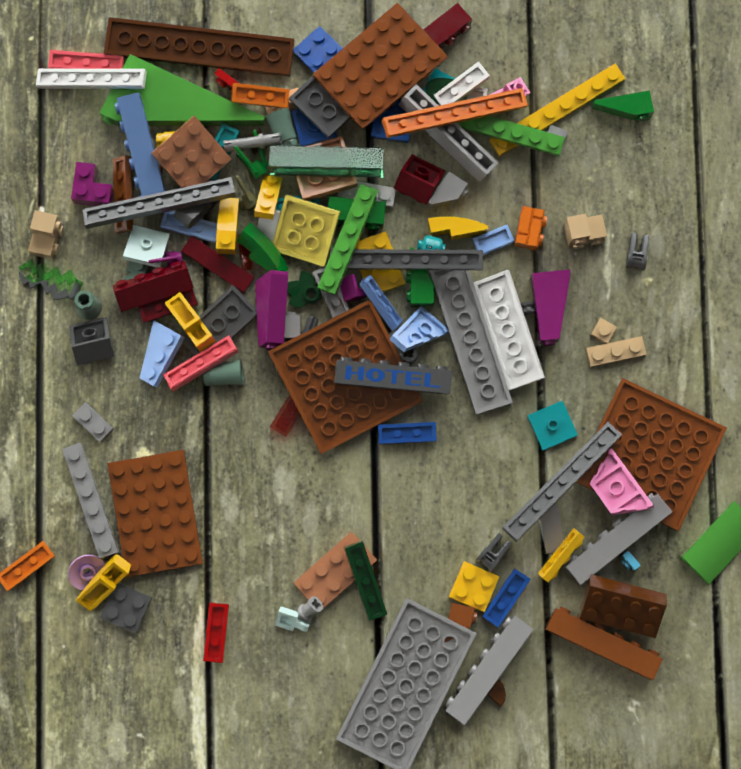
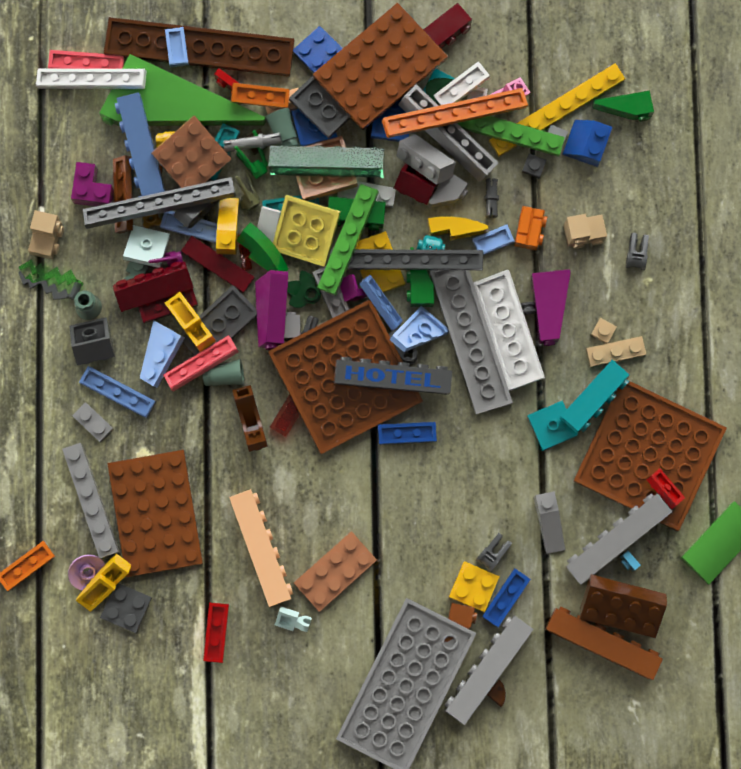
yellow plate [254,174,283,220] -> none
light grey bush [298,596,323,621] -> none
dark green plate [343,540,387,621] -> none
plate [502,422,622,542] -> none
yellow plate [538,528,584,583] -> none
bright pink wing [590,448,654,516] -> none
none -> medium blue tile [79,366,156,419]
none -> pearl gold plate [142,214,161,228]
none -> light blue tile [165,27,189,67]
none -> light nougat brick [229,489,293,608]
none -> reddish brown arch [232,385,268,452]
none -> light grey brick [396,134,456,185]
none -> dark grey pin [484,178,499,218]
none -> dark grey plate [522,154,546,179]
none -> teal brick [560,359,630,434]
none -> blue slope [562,120,612,167]
none -> red plate [646,468,685,510]

